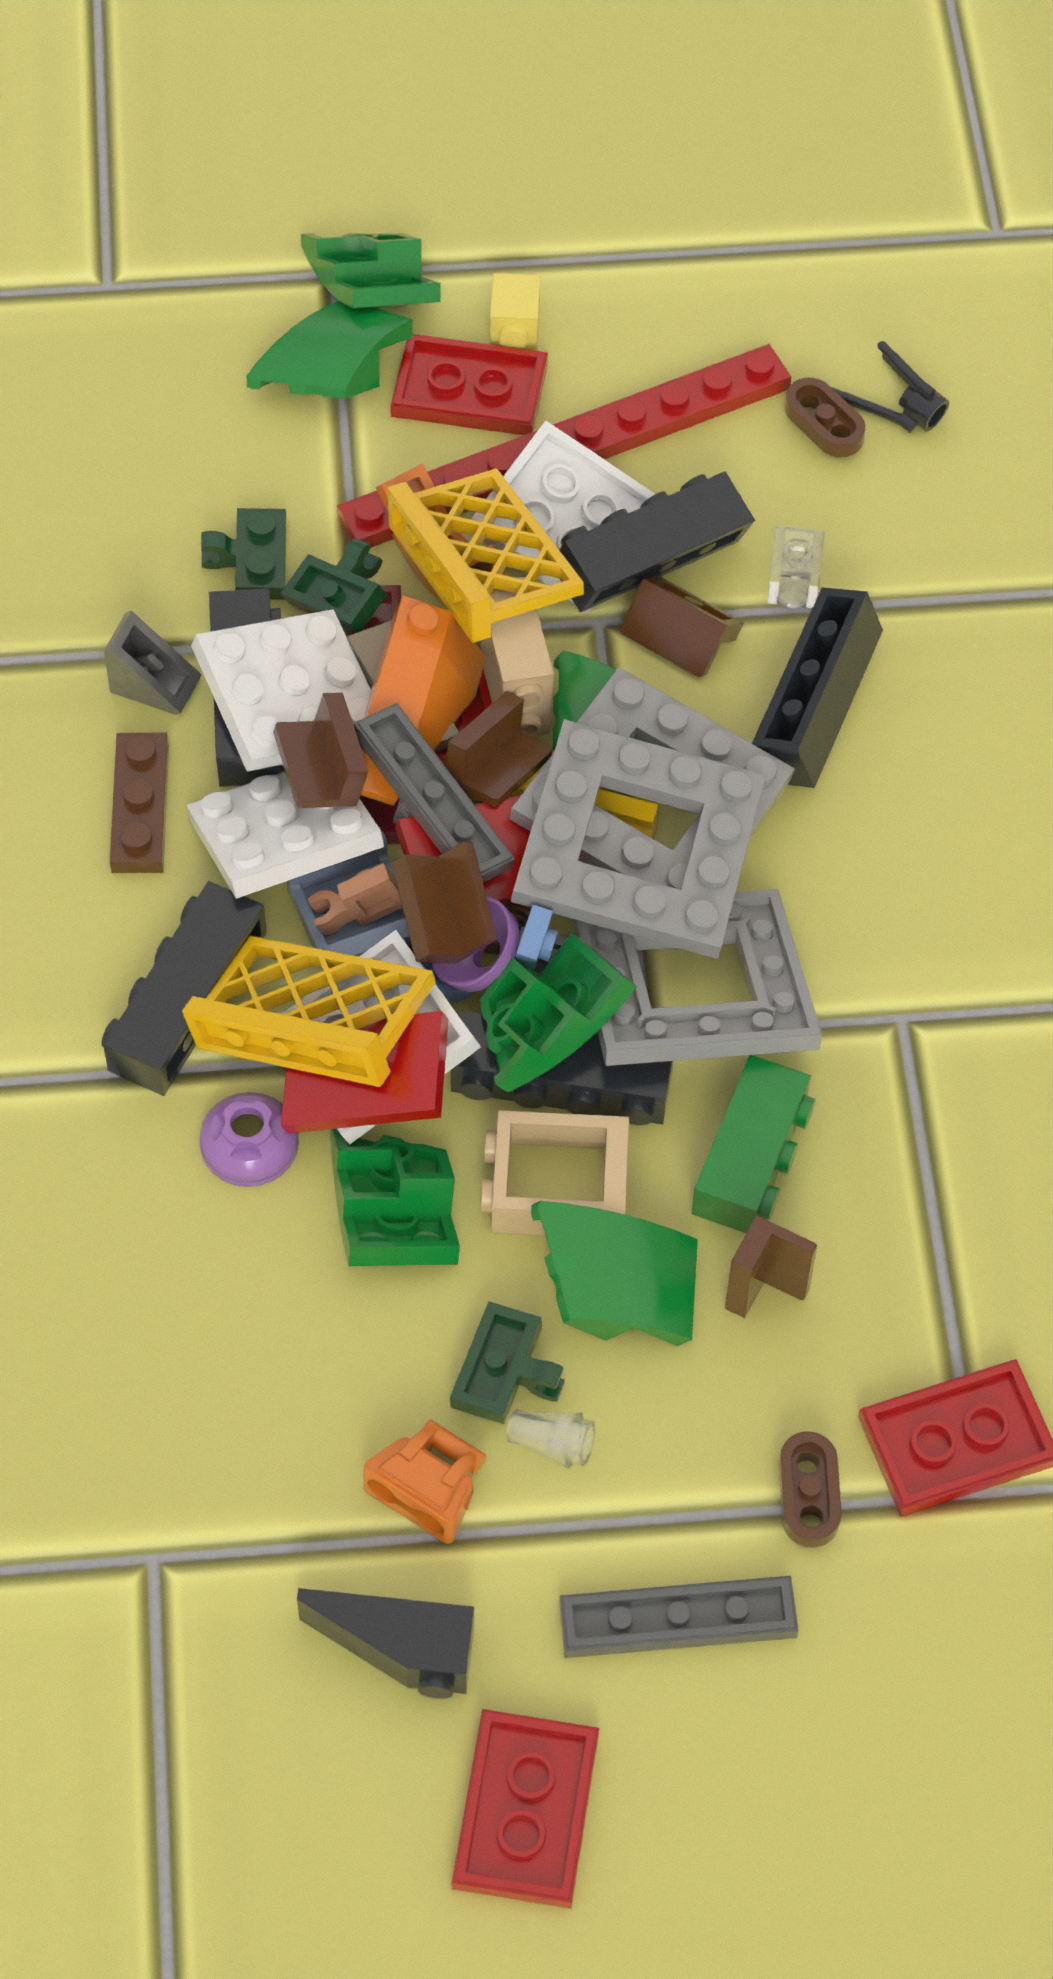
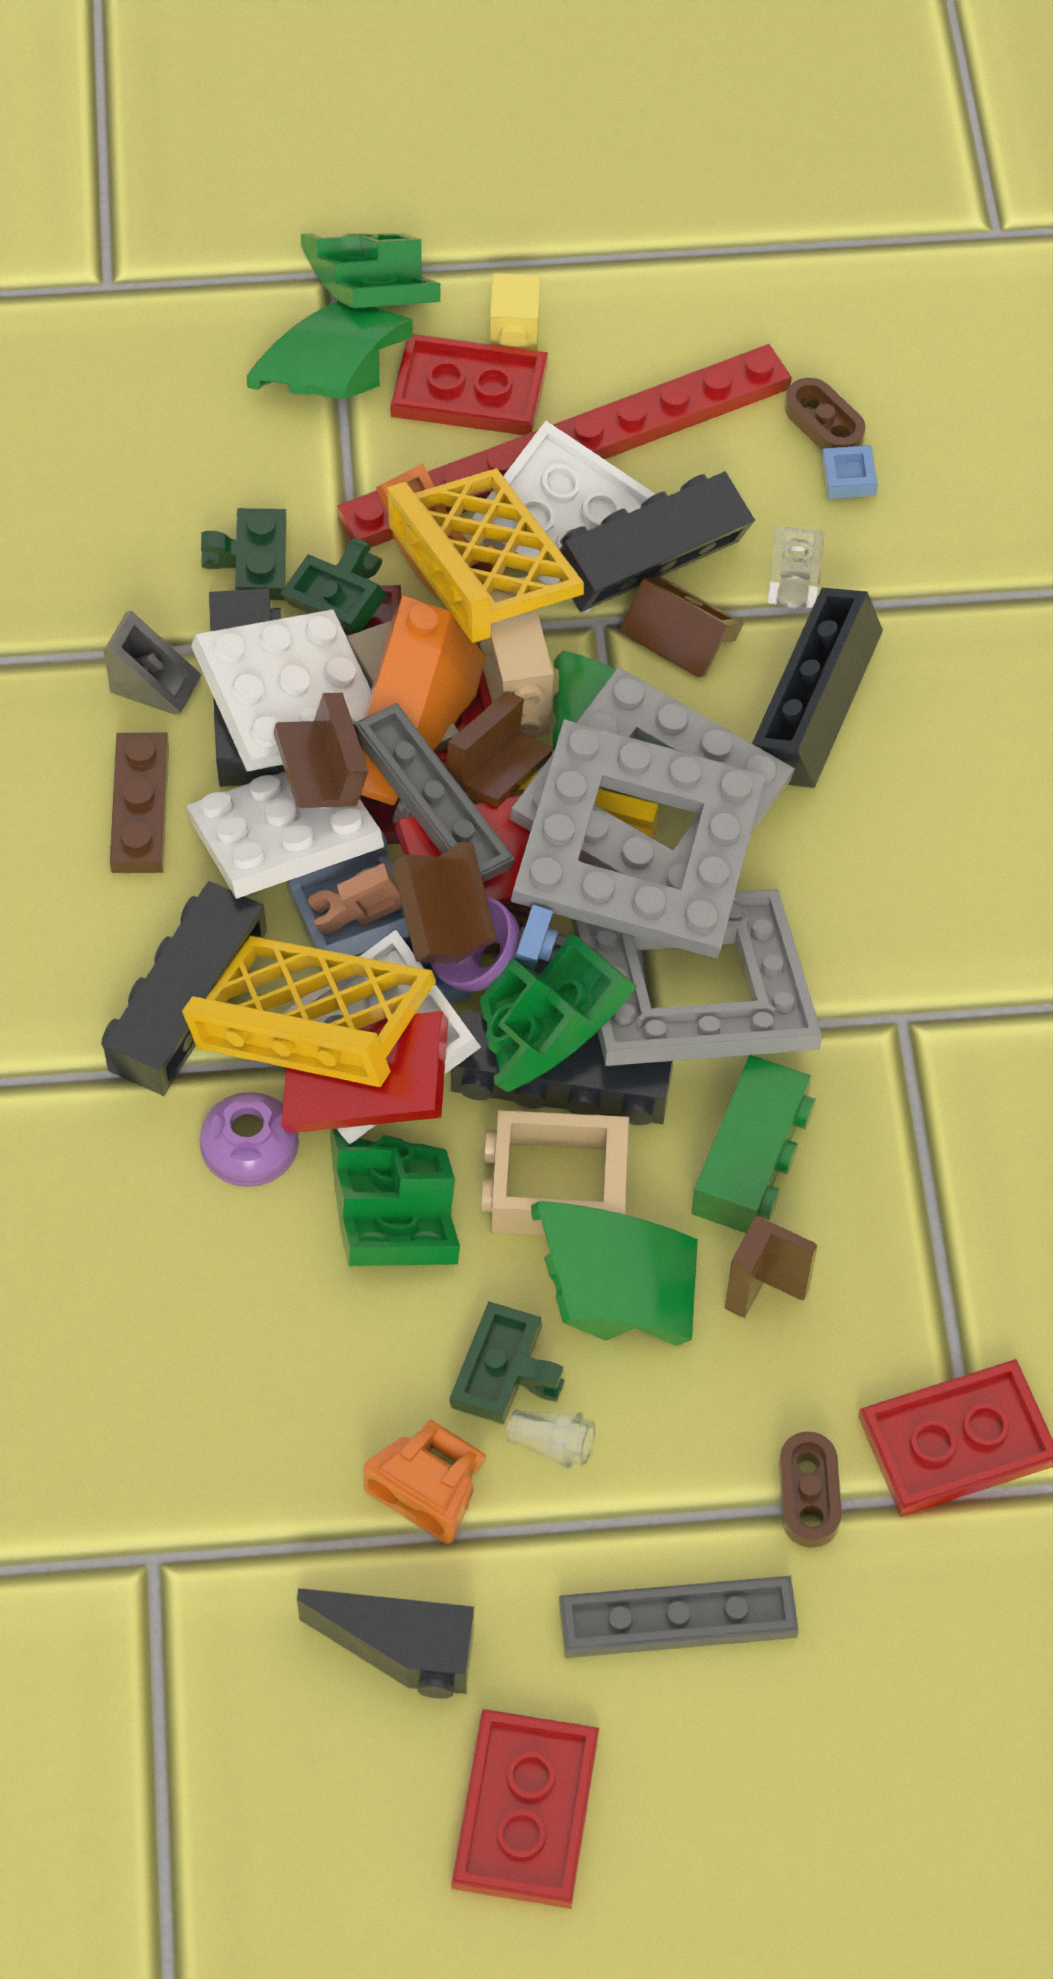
black plant [831,341,950,433] -> none
none -> medium blue plate [821,446,878,499]

